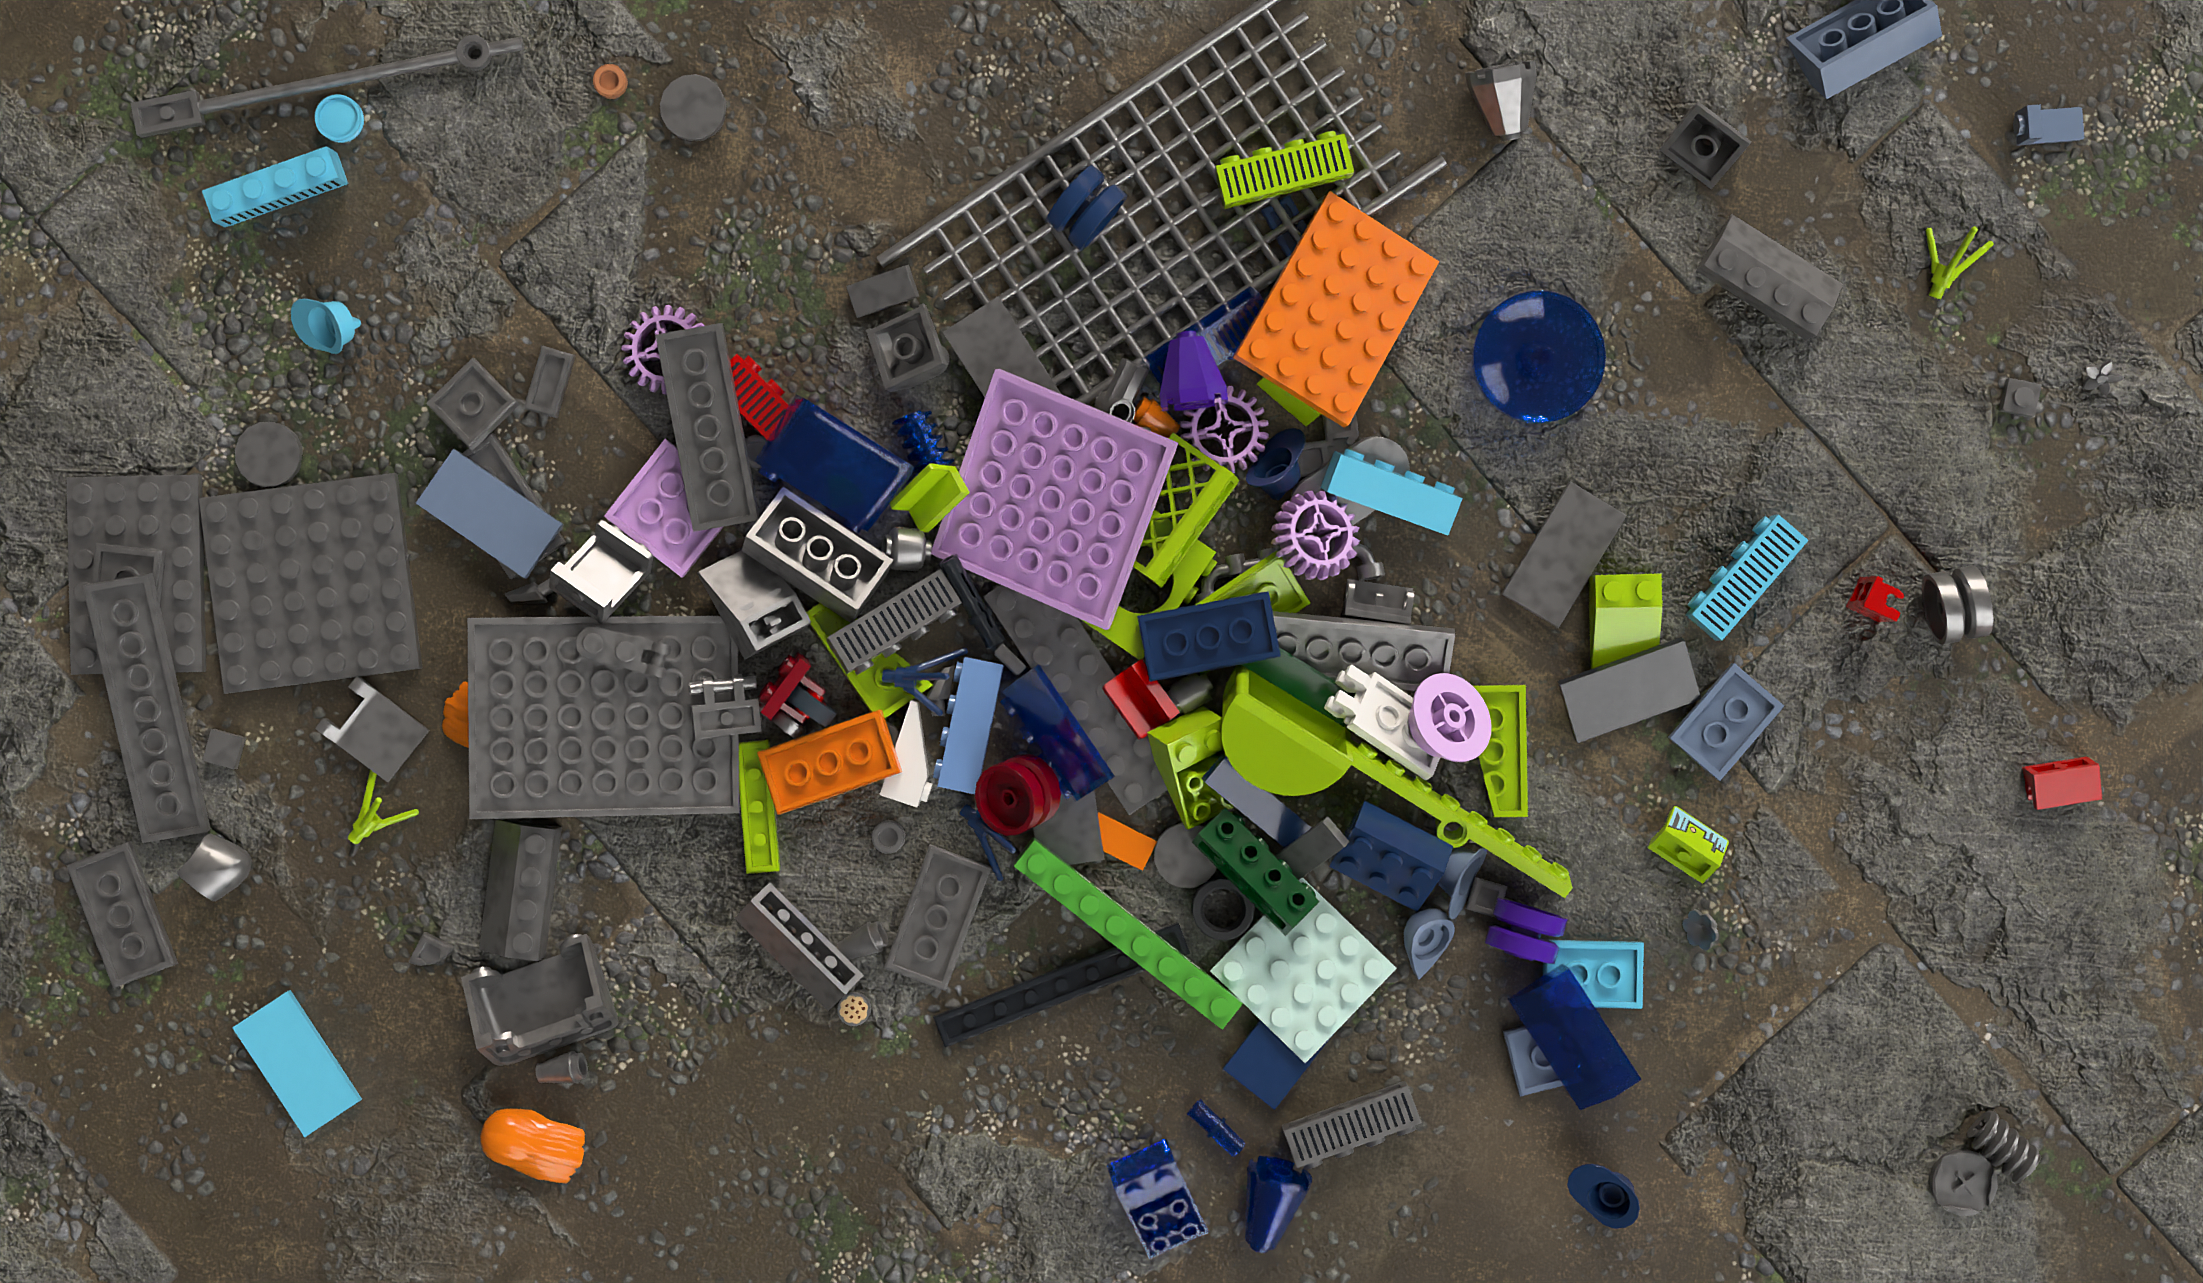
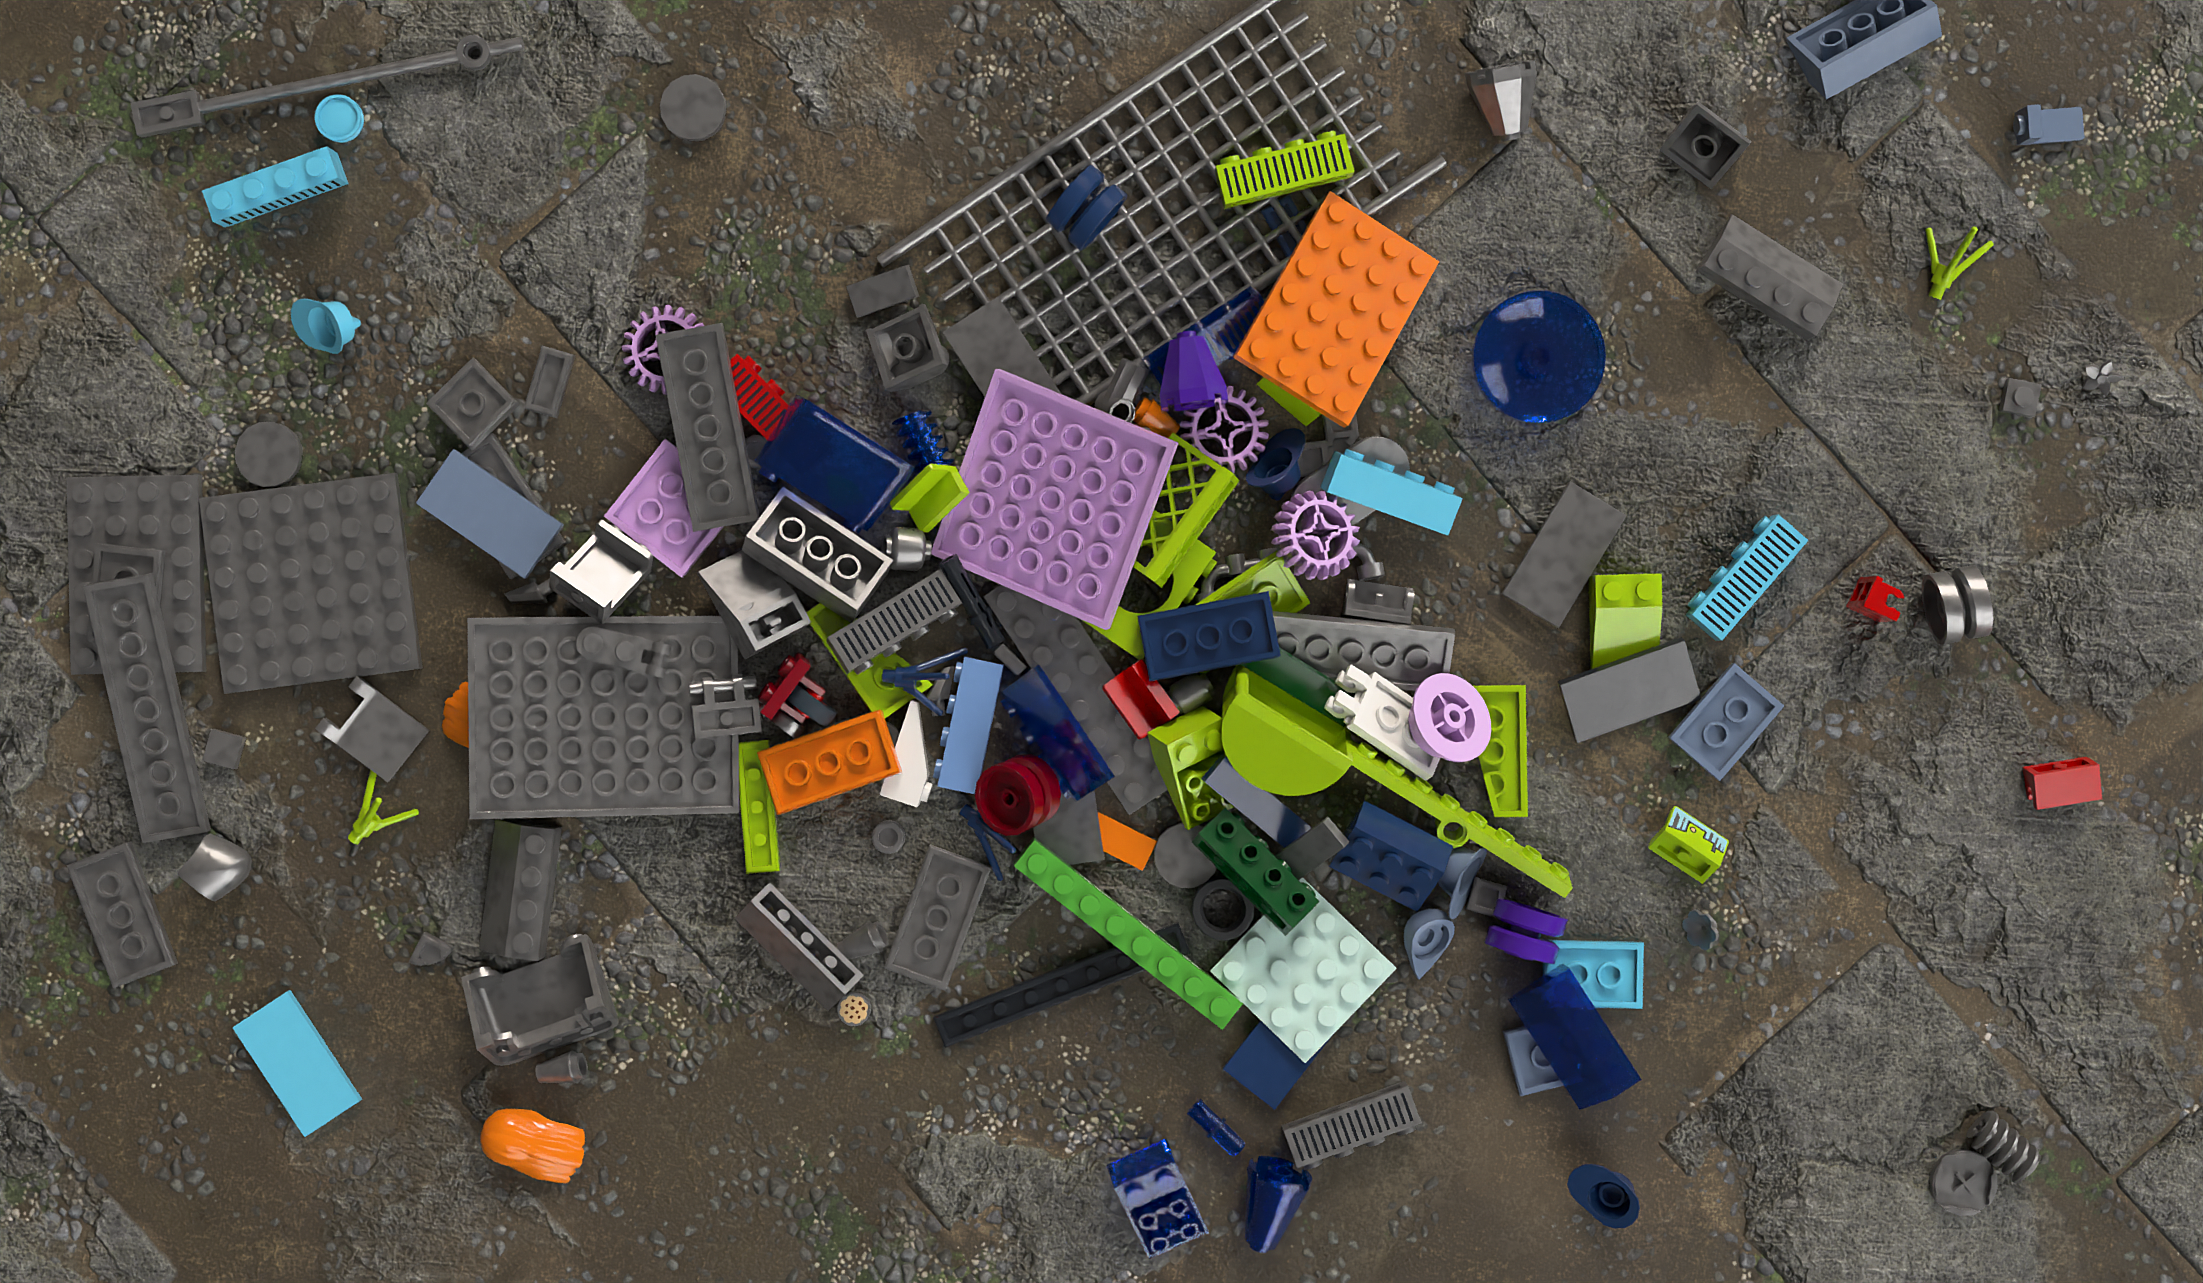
nougat tile [593,64,628,99] -> none

